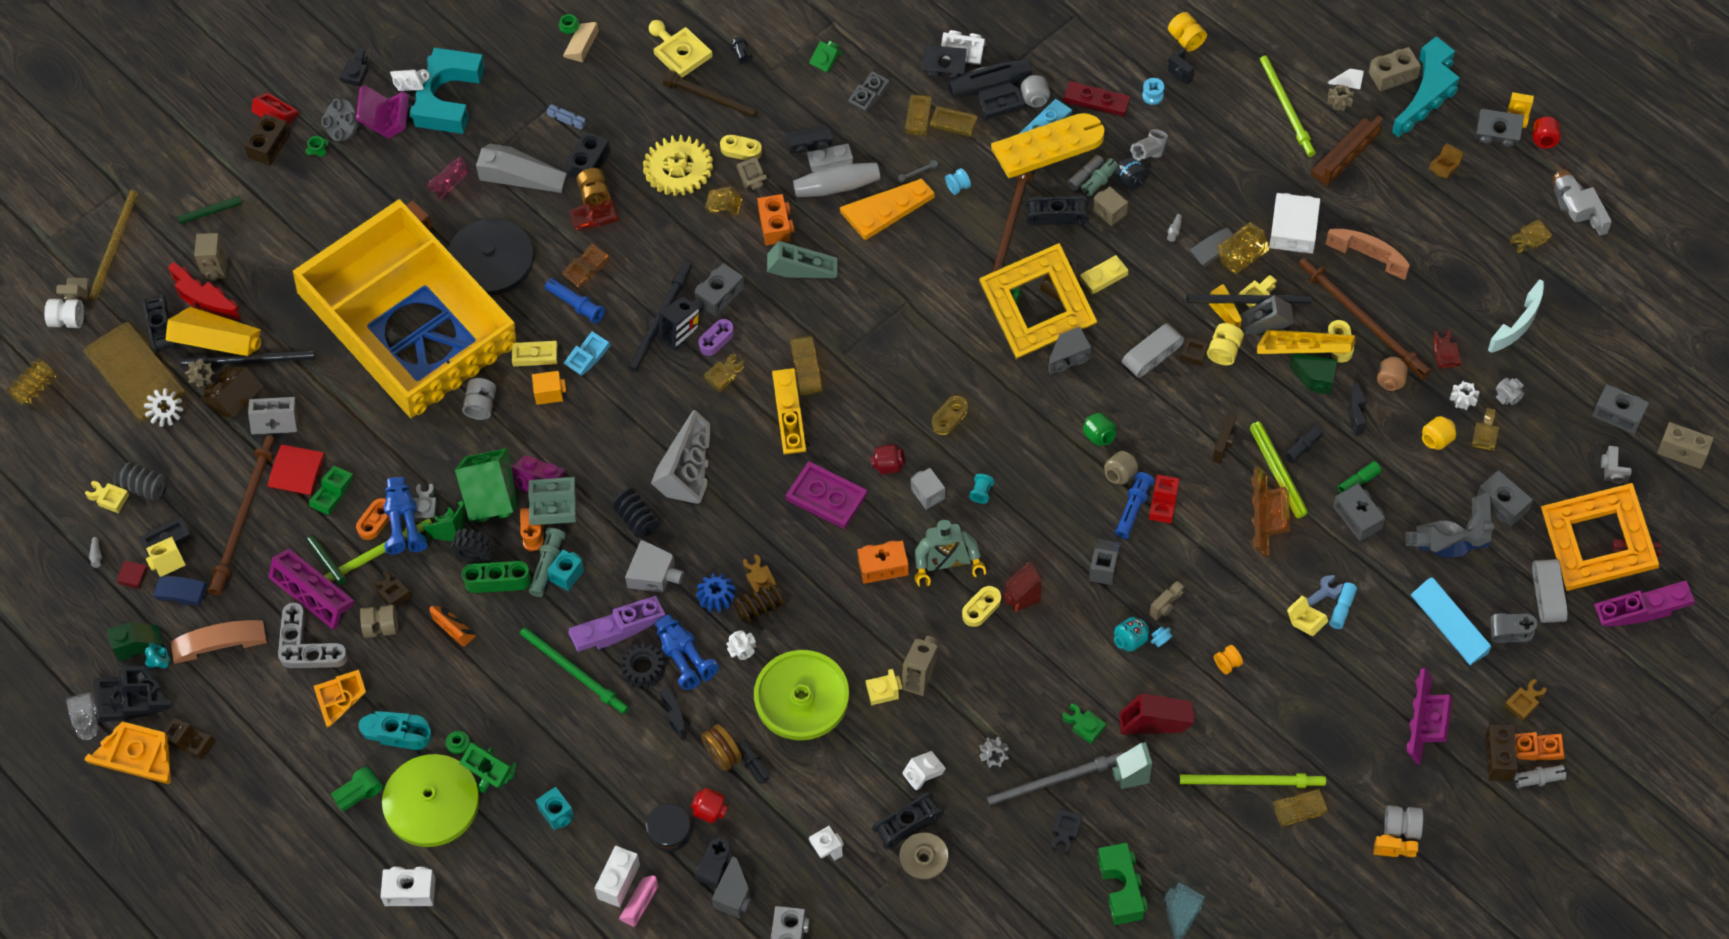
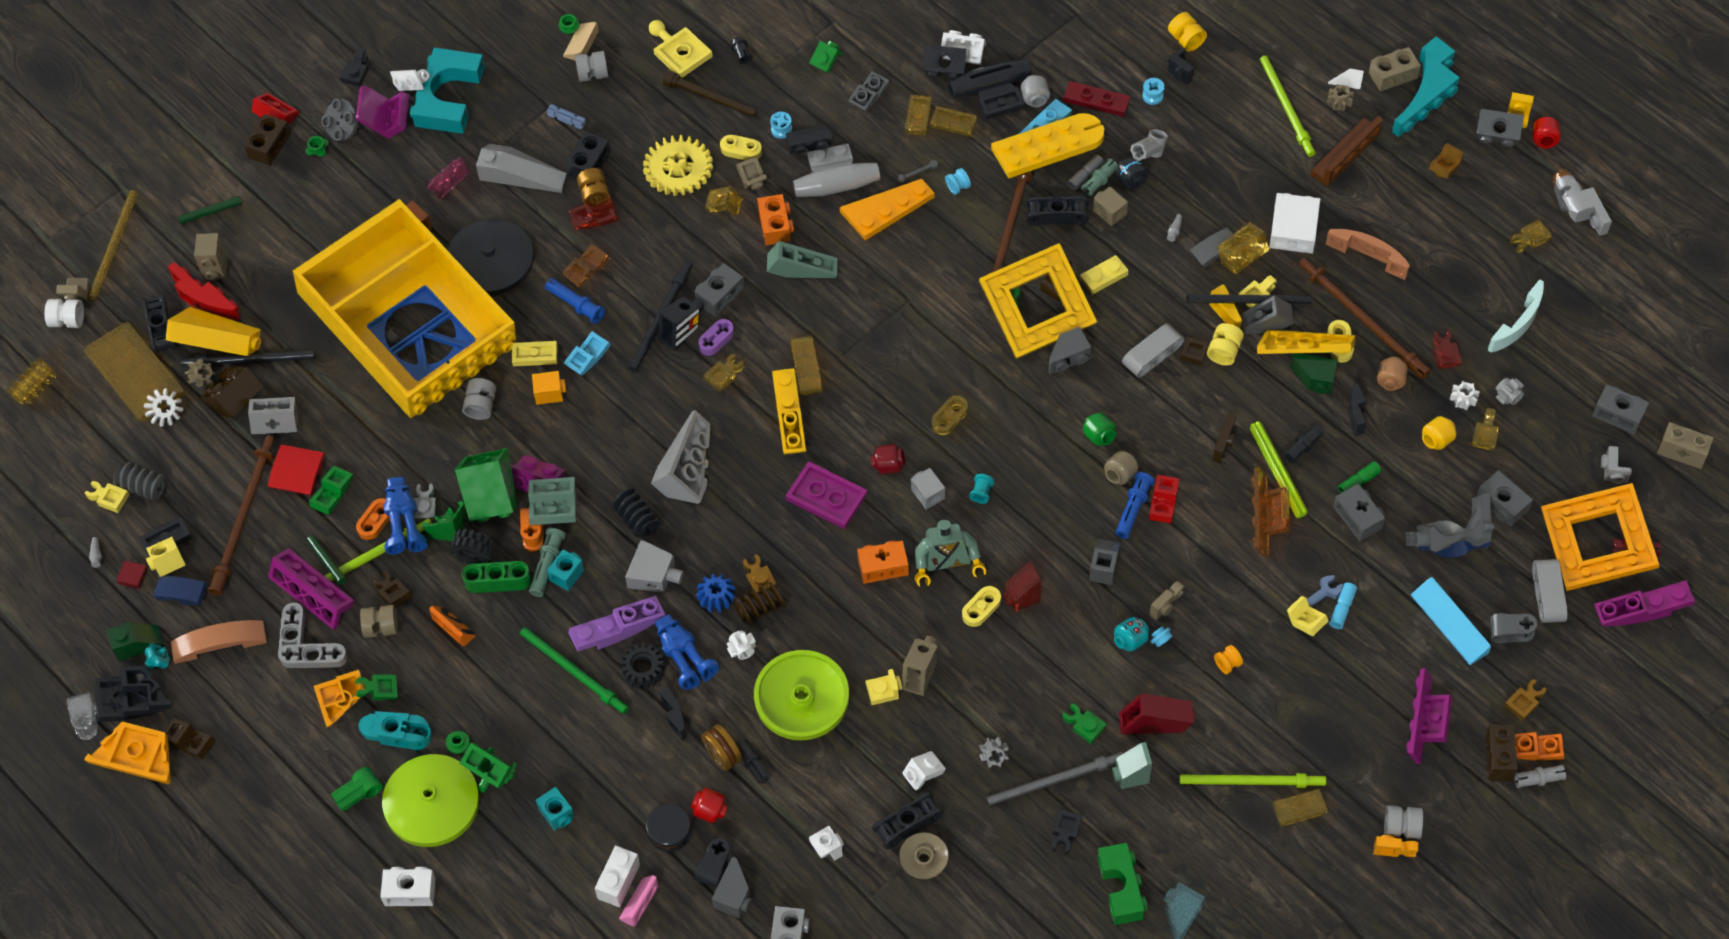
none -> green plate [355,675,398,700]
none -> light grey wheel [575,50,608,82]
none -> medium azure wheel [770,112,792,139]

